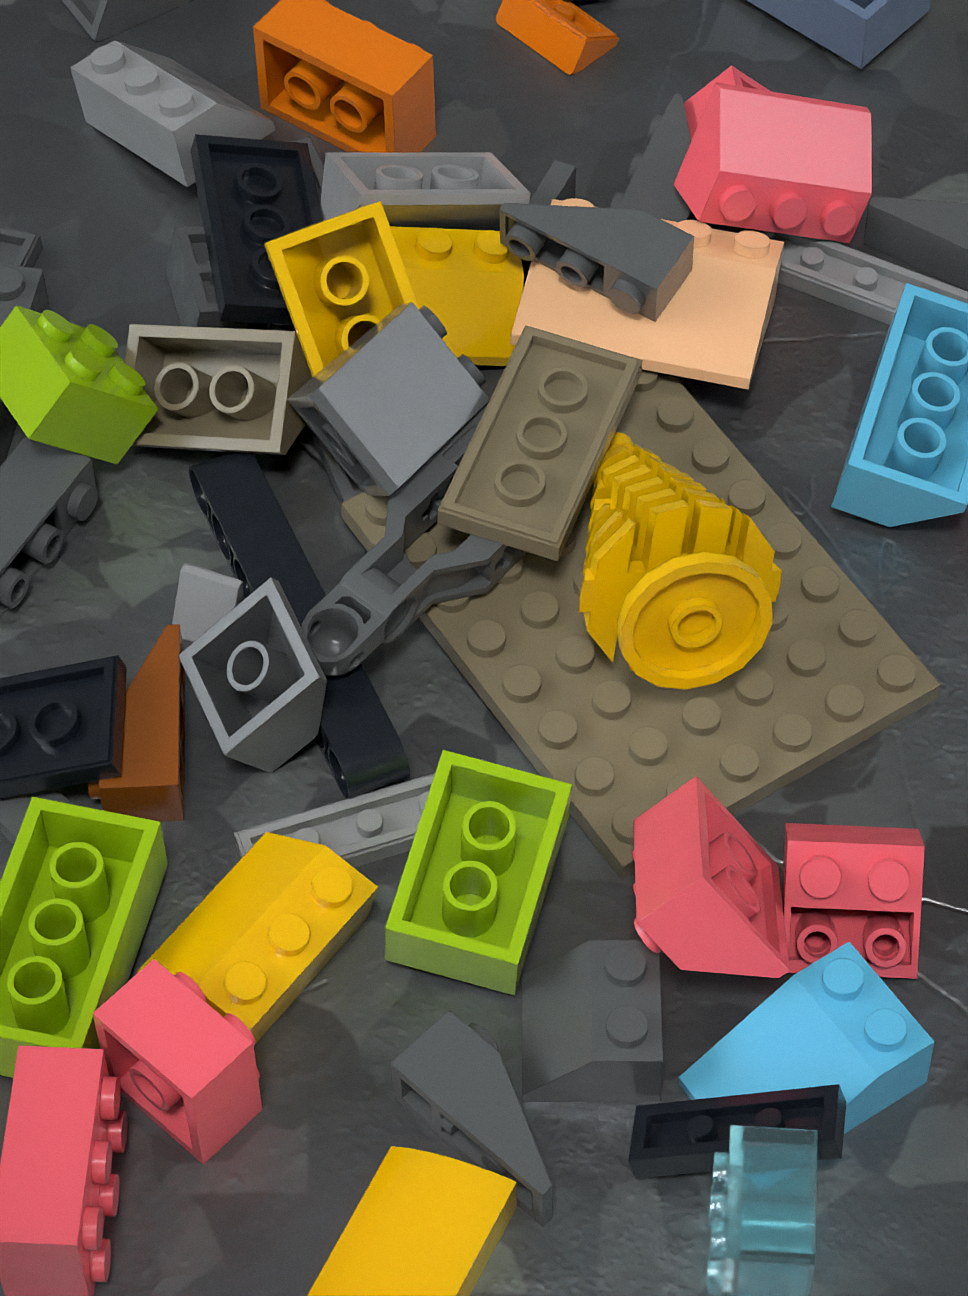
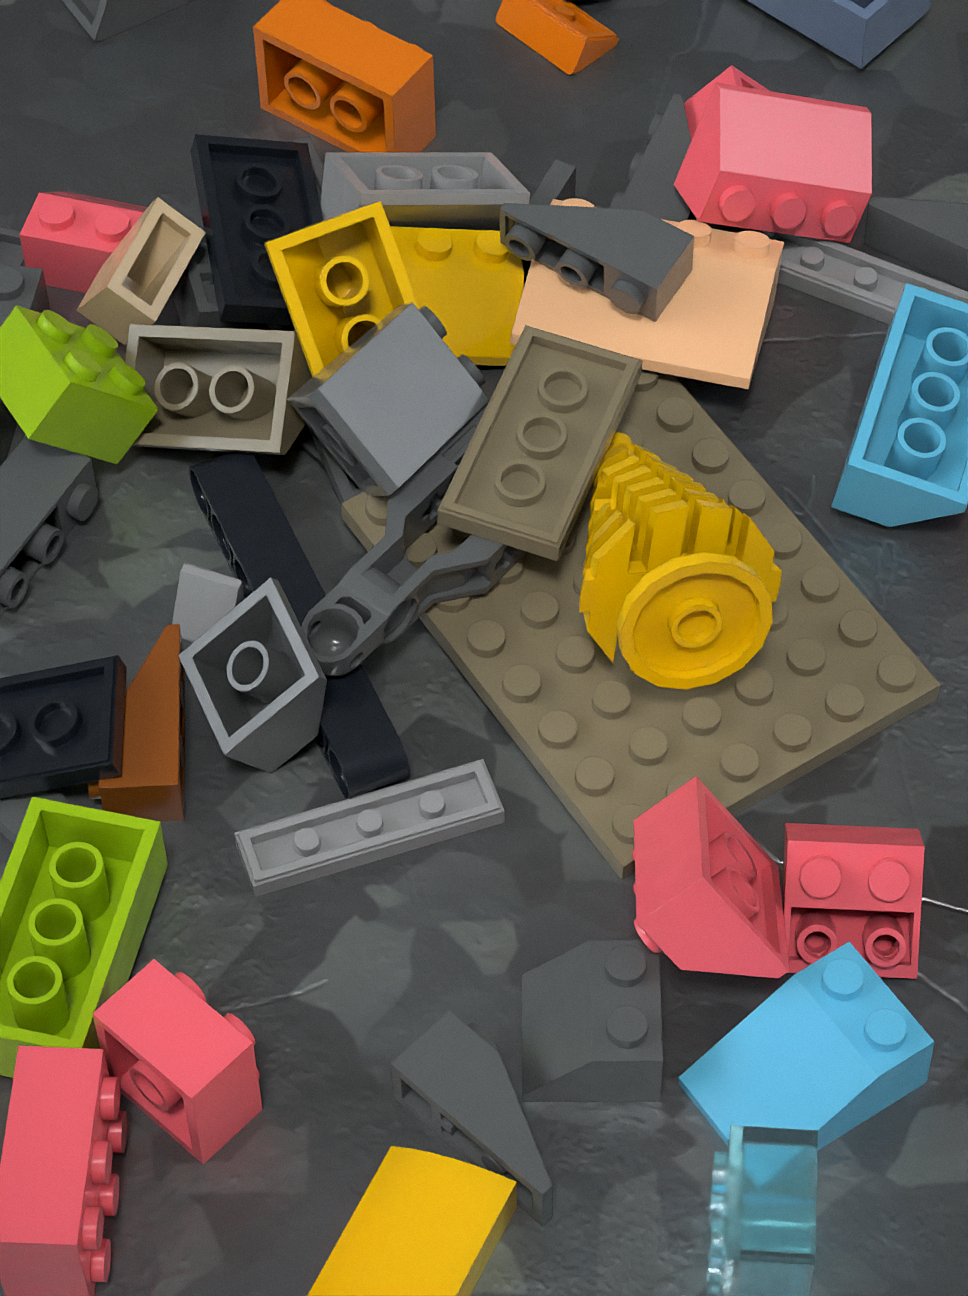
light grey slope [70,40,275,187] -> none
yellow slope [136,832,378,1043] -> none
lime brick [385,750,572,996] -> none
black plate [628,1084,847,1178] -> none
none -> coral slope [19,191,148,293]
none -> tan slope [76,197,206,345]

